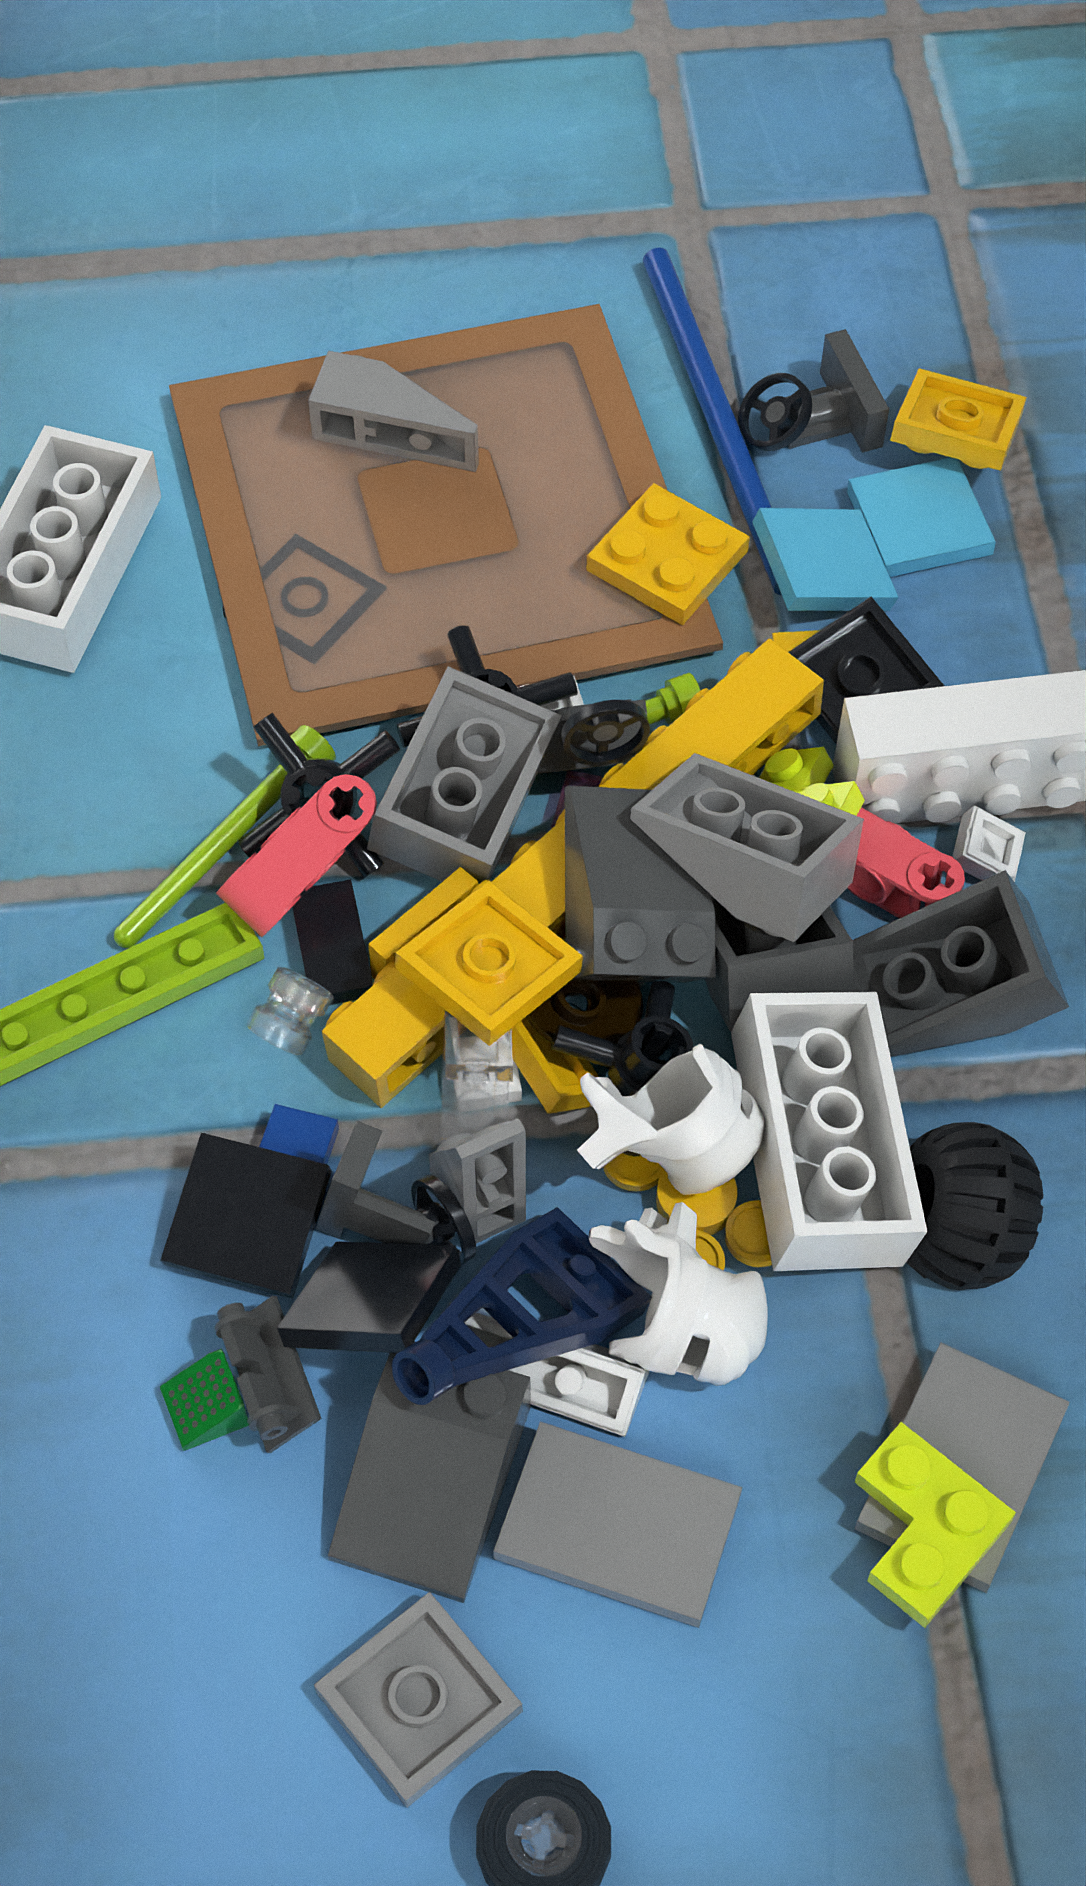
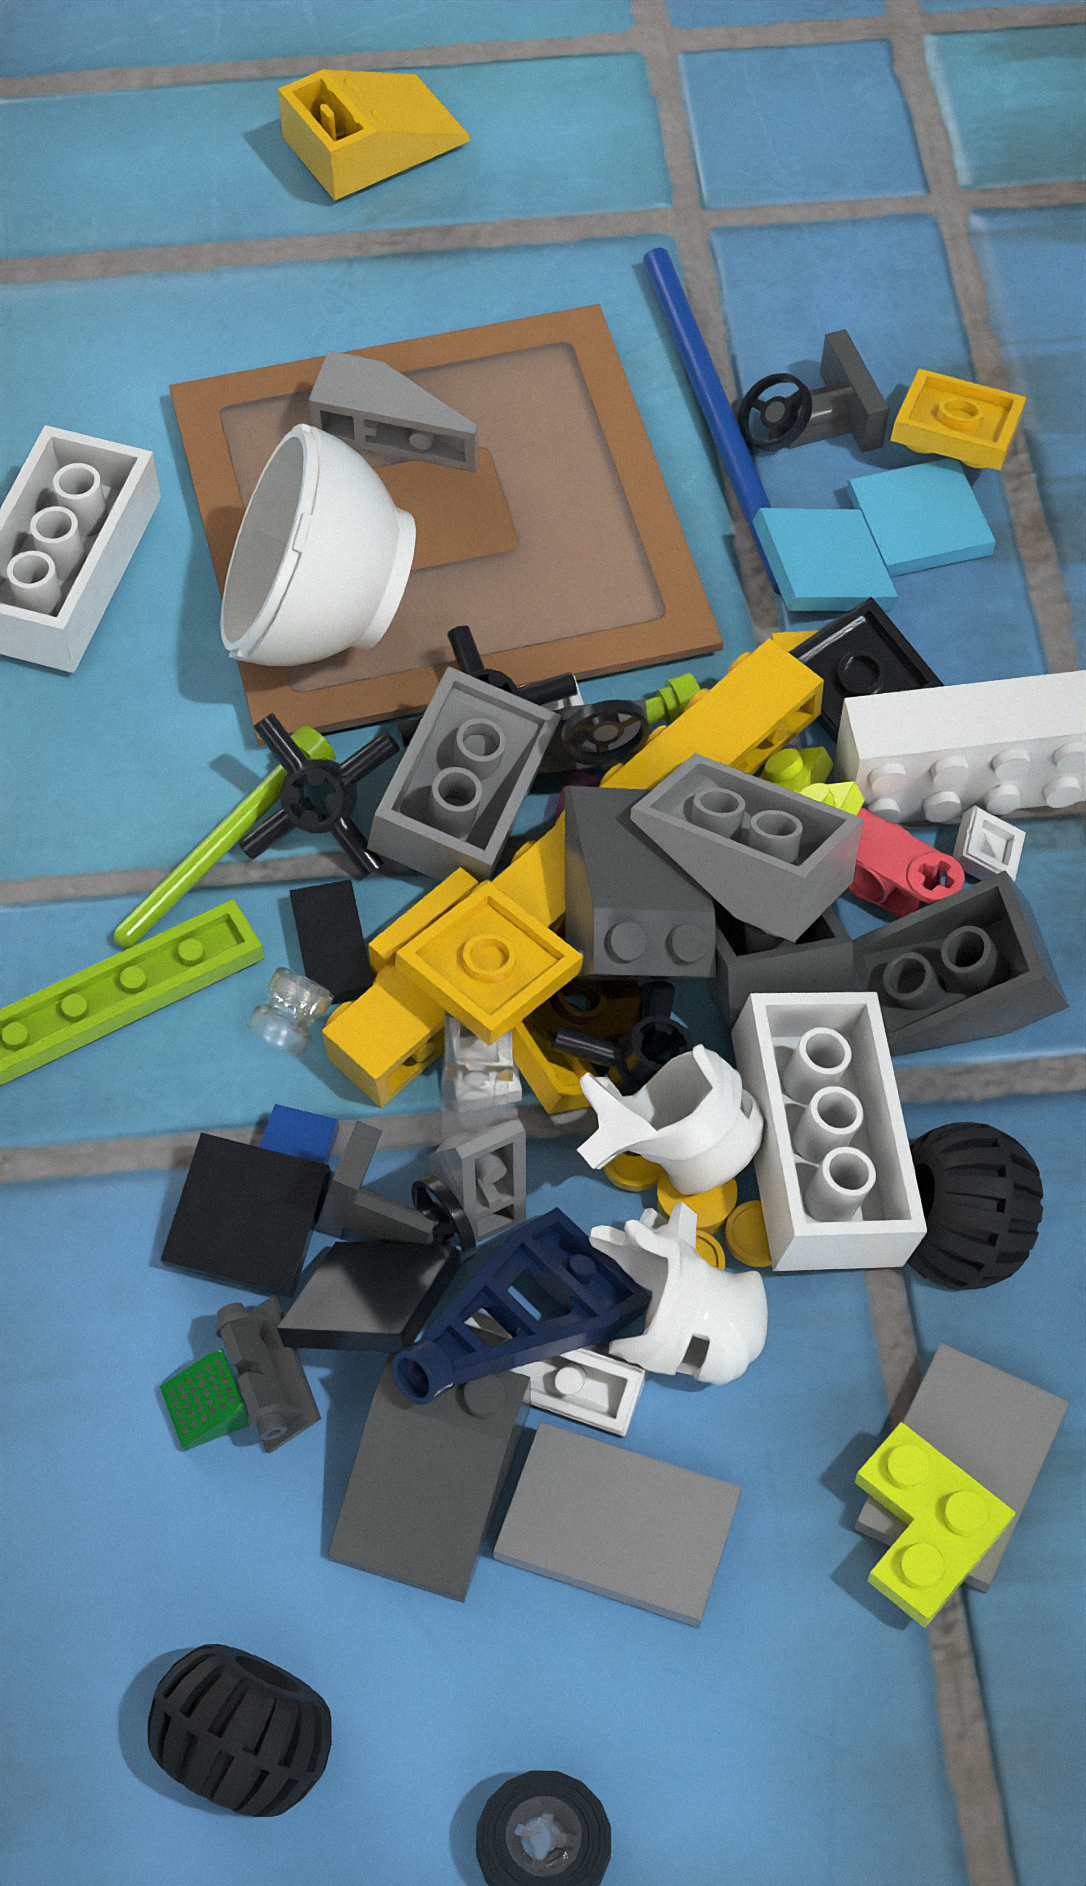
coral piece [216,774,377,938] -> none
light grey tile [314,1592,523,1808] -> none
yellow plate [586,483,750,626] -> none
none -> black wheel [148,1644,332,1817]
none -> white piece [220,423,416,666]
none -> yellow slope [278,69,470,201]

